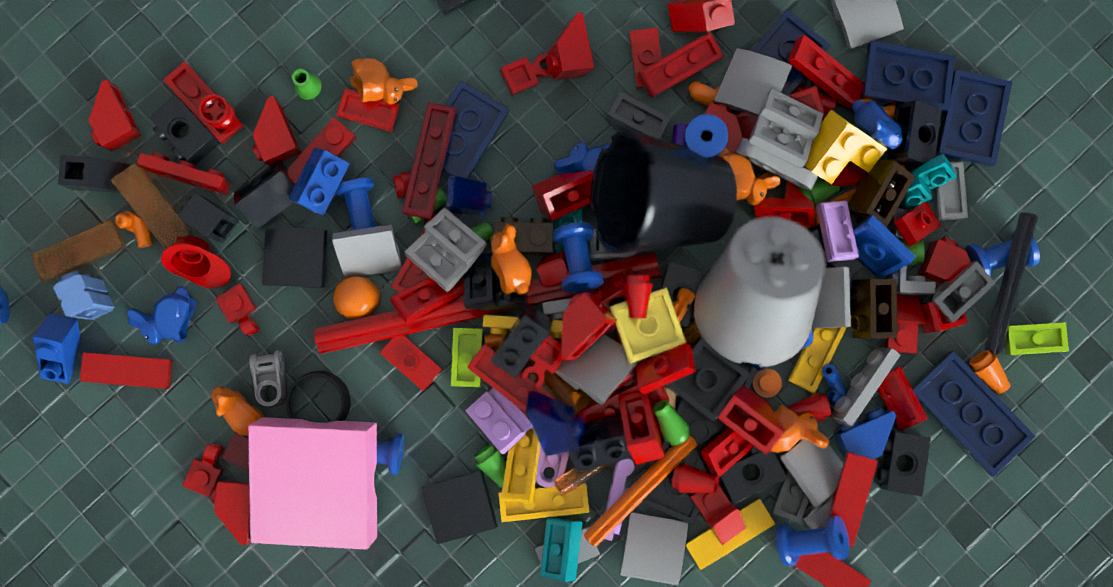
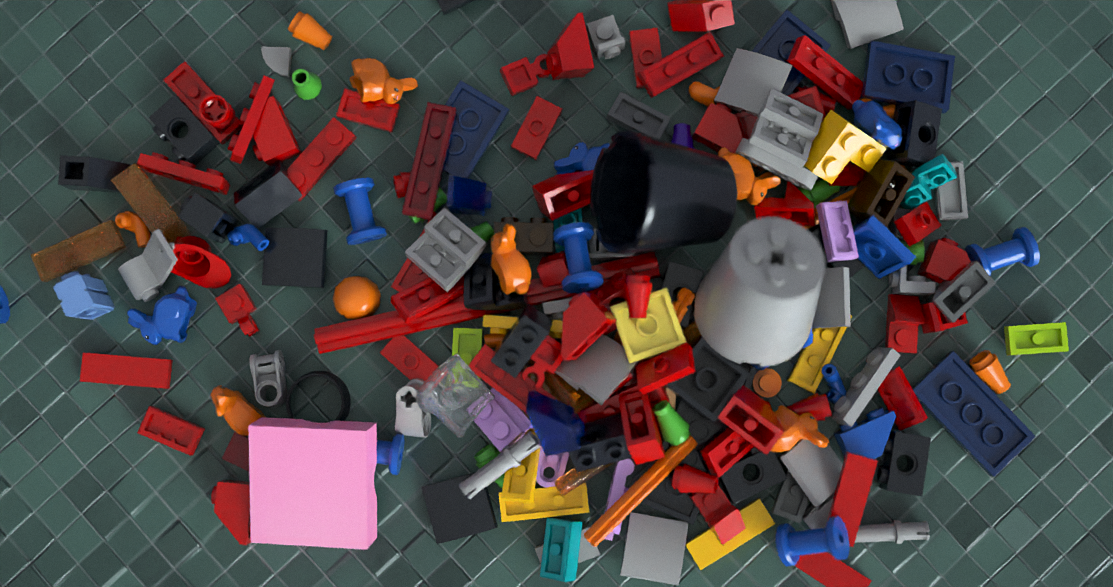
blue slope [33,313,81,384] -> none
red slope [88,79,142,151] -> none
red plate [182,442,224,497] -> none
blue brick [288,147,350,216] -> none
light grey slope [332,224,403,278] -> none
blue piece [685,114,728,157] -> none
dark brown brick [850,279,897,339] -> none
dark blue plate [936,69,1012,167] -> none
black axle [985,212,1038,354] -> none
none -> light grey door [118,229,178,302]
none -> red plate [137,406,205,456]
none -> blue arm [227,224,269,251]
none -> red plate [228,75,275,164]
none -> light grey tile [261,46,292,78]
none -> orange cone [288,11,333,50]
none -> light grey piece [395,378,431,438]
none -> clear slope [416,354,495,438]
none -> light grey pin [459,431,541,499]
none -> red plate [511,96,562,161]
none -> light grey bracket [586,15,625,59]
none -> light grey pin [855,520,930,544]

